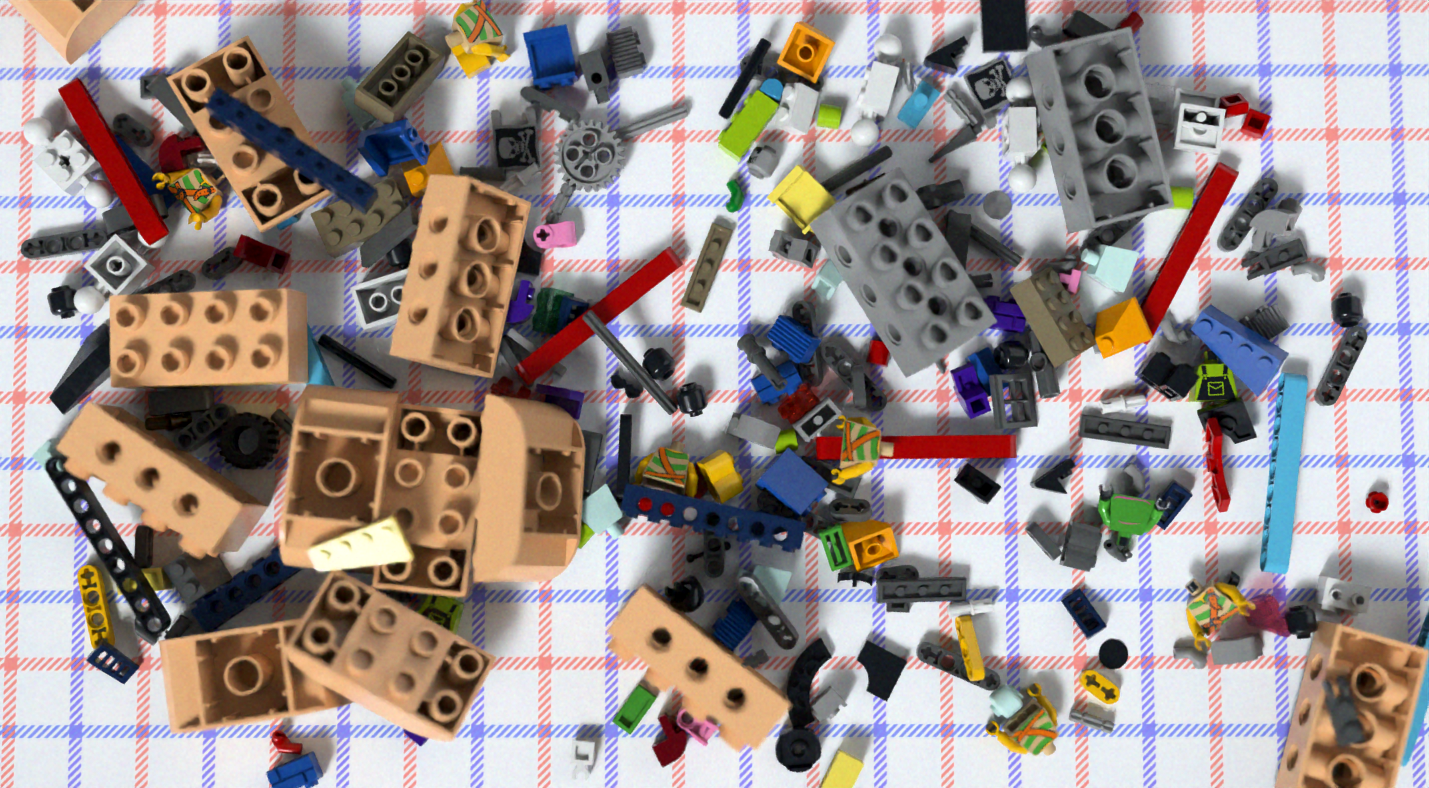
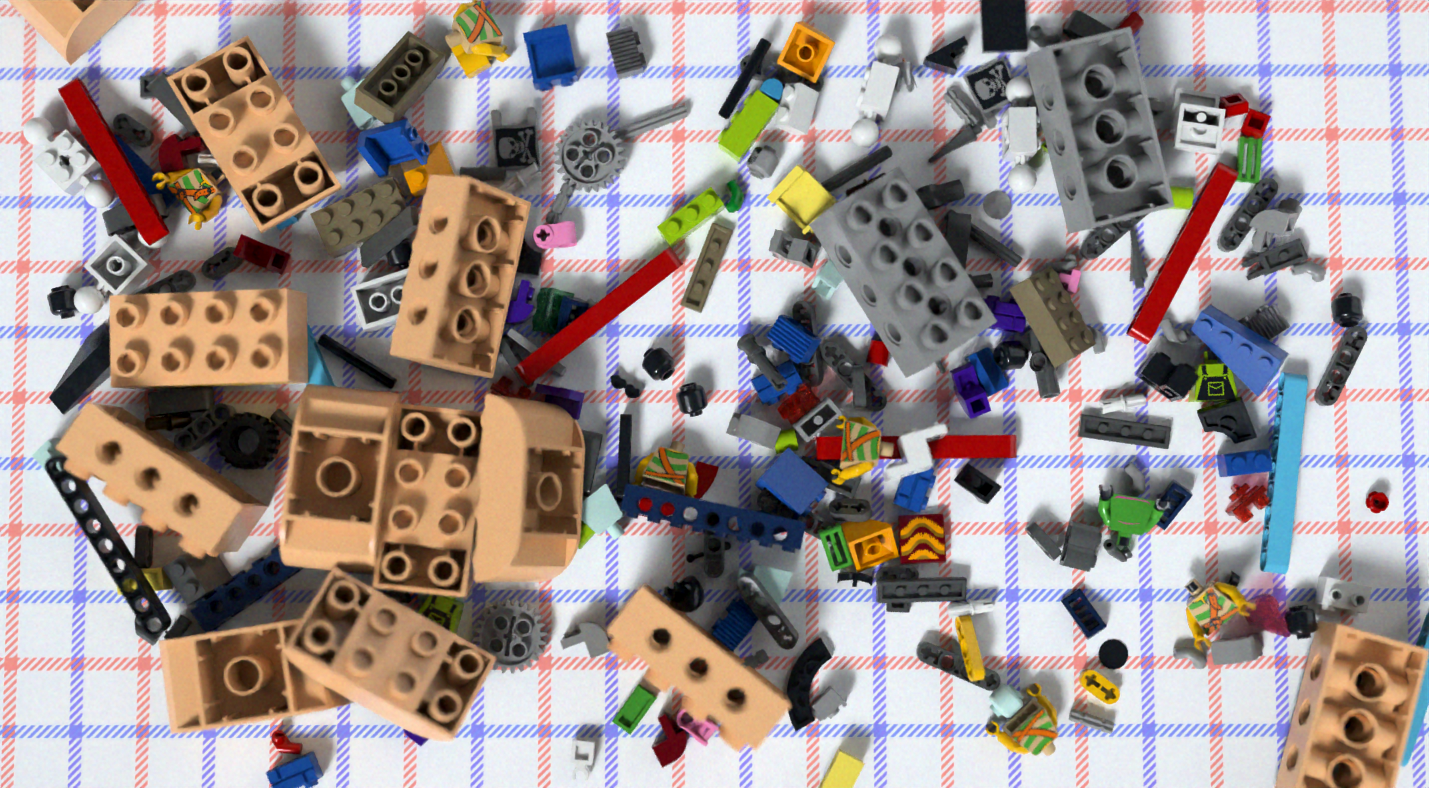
dark grey beam [21,229,111,260] -> none
yellow beam [77,565,115,652] -> none
dark blue slope [86,639,140,684] -> none
dark blue brick [205,87,379,215] -> none
wing [307,515,414,571] -> none
dark grey hinge [520,86,581,123] -> none
dark grey torso [578,49,611,104] -> none
dark grey axle [582,310,678,415] -> none
yellow brick [697,449,744,504] -> none
black plate [775,726,821,773] -> none
lime brick [816,103,842,130] -> none
black tile [856,639,907,702] -> none
medium azure tile [896,81,941,130] -> none
dark grey piece [989,373,1038,430] -> none
black slope [1029,458,1076,494] -> none
light aqua torso [1081,244,1140,293] -> none
light orange slope [1095,296,1154,359] -> none
clear piece [1145,82,1175,125] -> none
red tile [1205,418,1231,513] -> none
dark grey hinge [1322,676,1364,747] -> none
none -> light grey gear [473,599,548,674]
none -> light grey brick [560,621,611,659]
none -> lime brick [657,187,724,248]
none -> white bracket [882,422,948,482]
none -> blue brick [892,468,936,513]
none -> slope [897,514,946,564]
none -> dark grey piece [1129,228,1148,289]
none -> blue brick [1216,449,1272,477]
none -> clear red hips [1225,483,1270,523]
none -> bright green tile [1235,136,1263,184]

